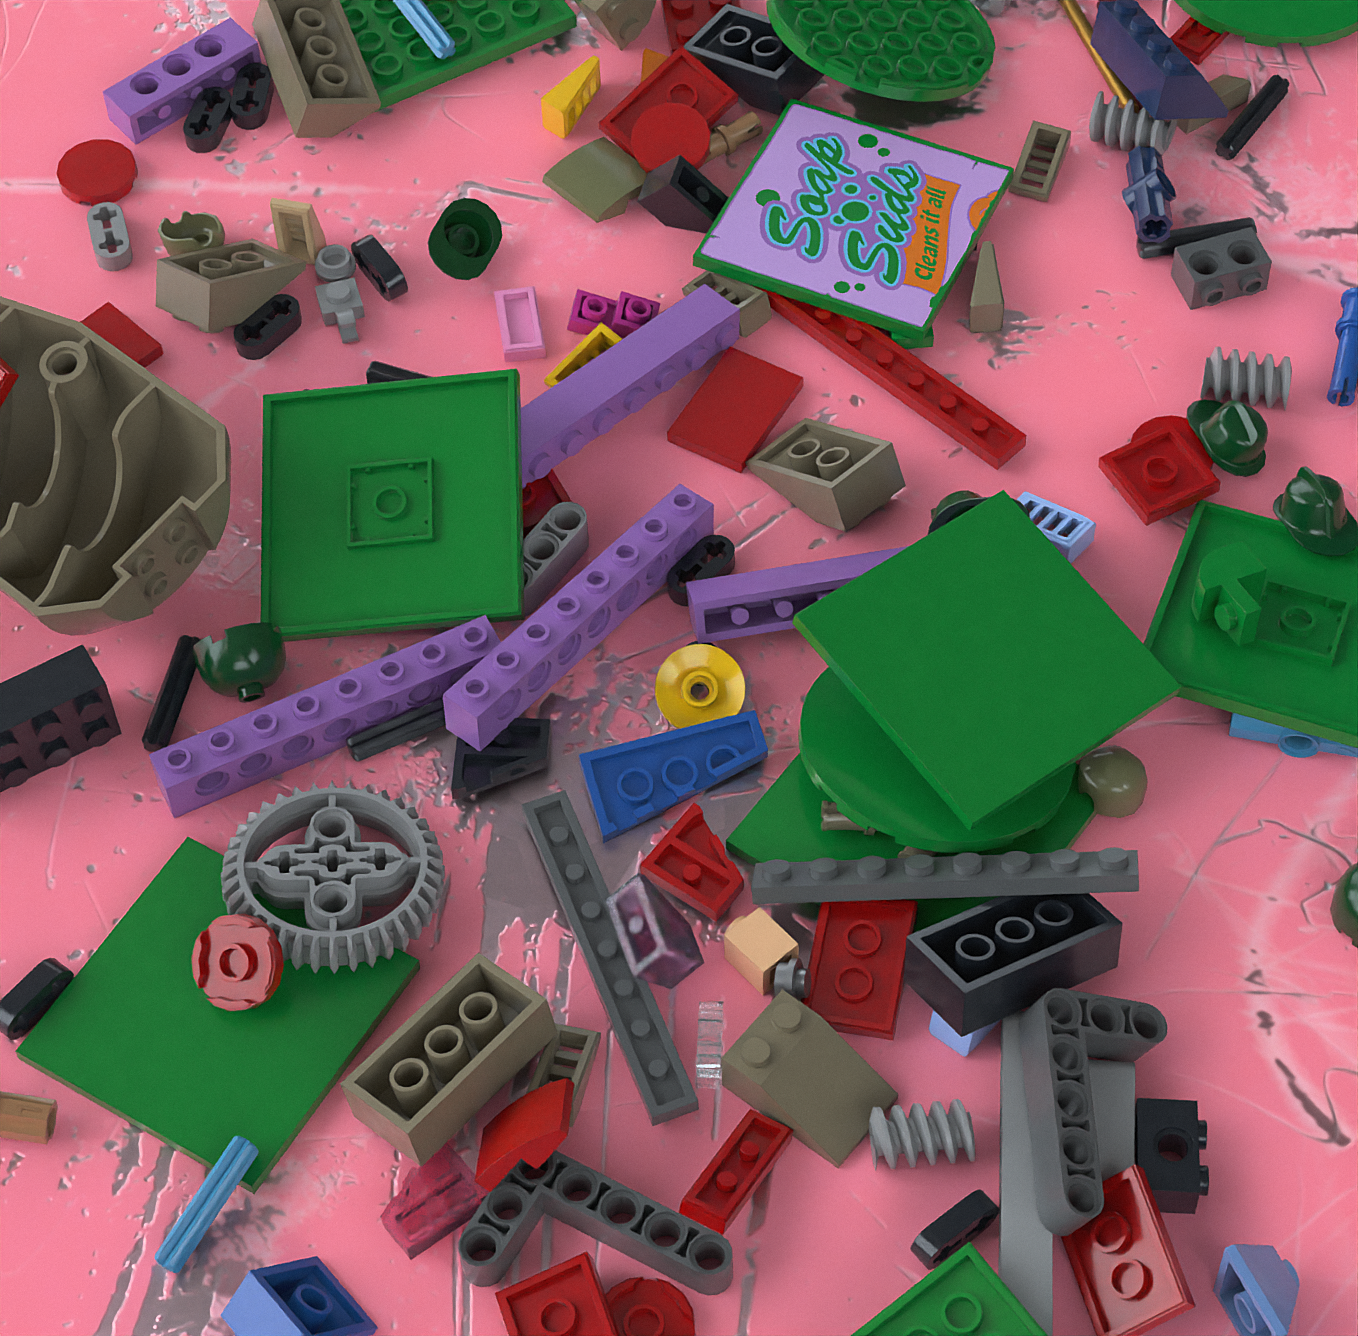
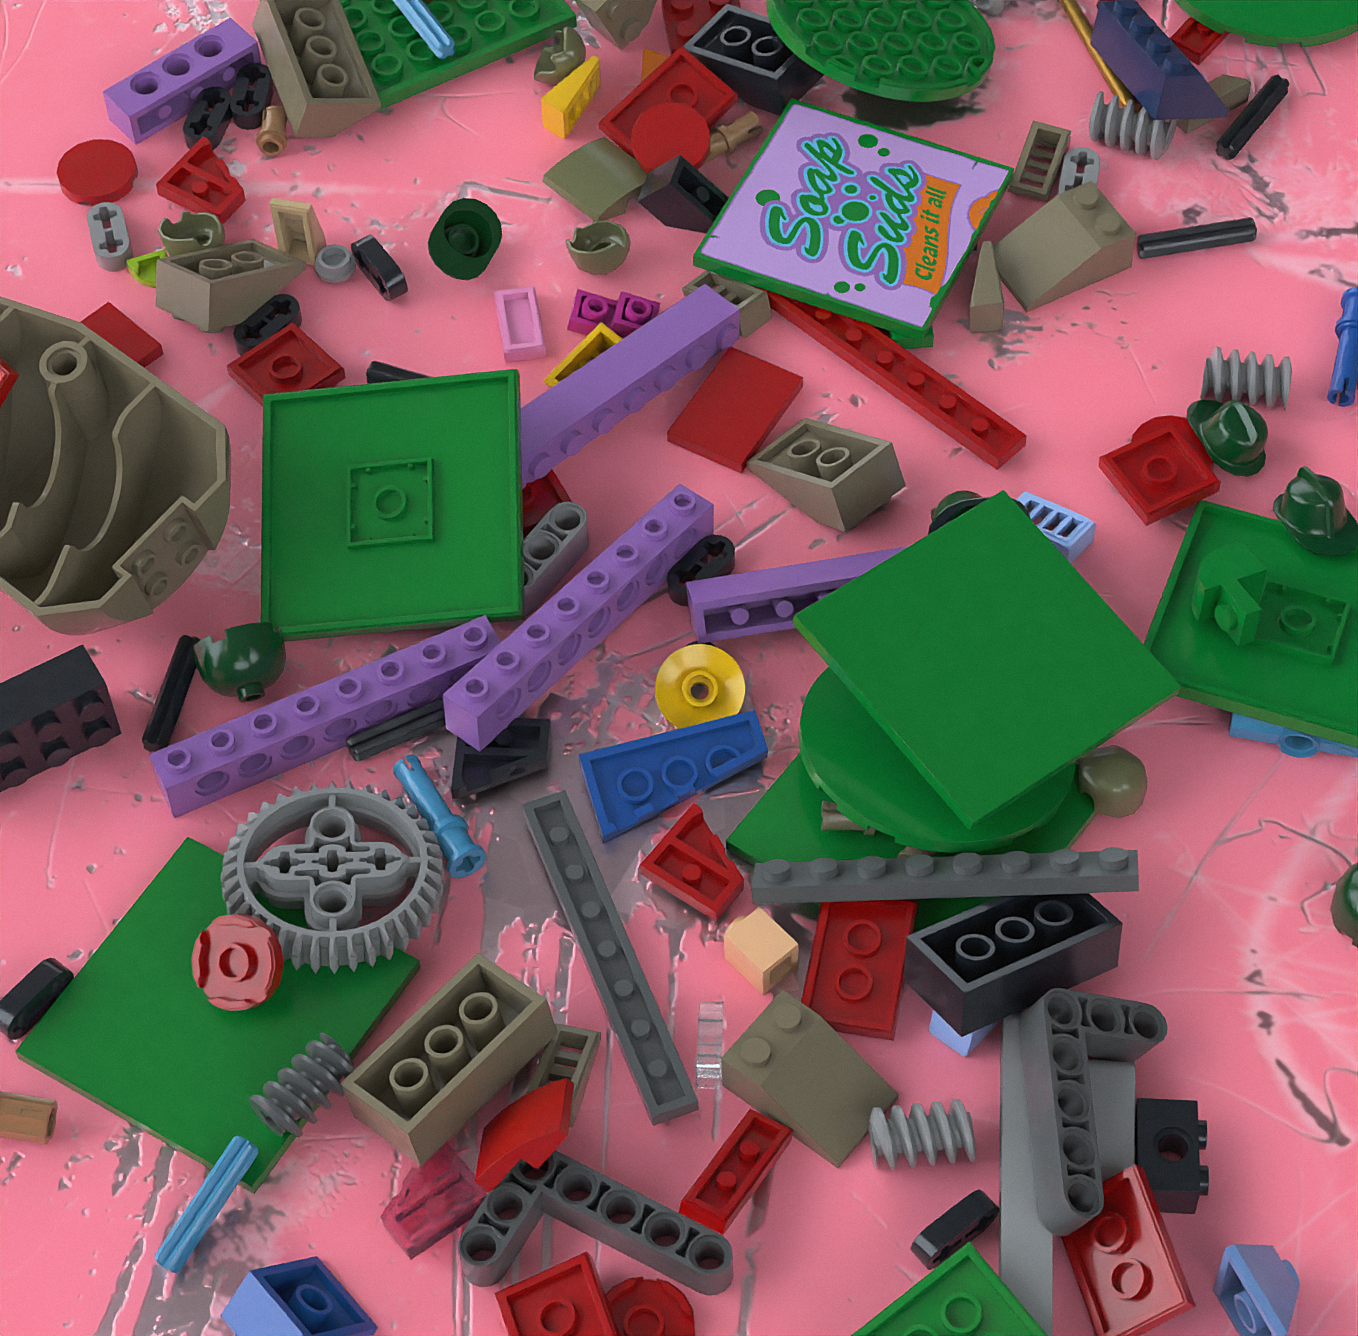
light grey plate [315,277,365,344] -> none
clear purple slope [605,873,705,989] -> none
flat silver plate [774,958,811,1002] -> none
dark blue piece [1122,145,1177,244] -> none
dark grey brick [1171,227,1272,310] -> none
none -> lime tile [126,249,168,288]
none -> red wing [156,136,246,225]
none -> red plate [227,322,346,407]
none -> dark grey piece [249,1032,355,1138]
none -> medium nougat pin [256,105,288,156]
none -> dark azure pin [392,755,487,879]
none -> olive hair [534,27,586,86]
none -> olive hair [565,220,631,275]
none -> dark tan slope [994,181,1136,313]
none -> light grey beam [1058,147,1100,194]

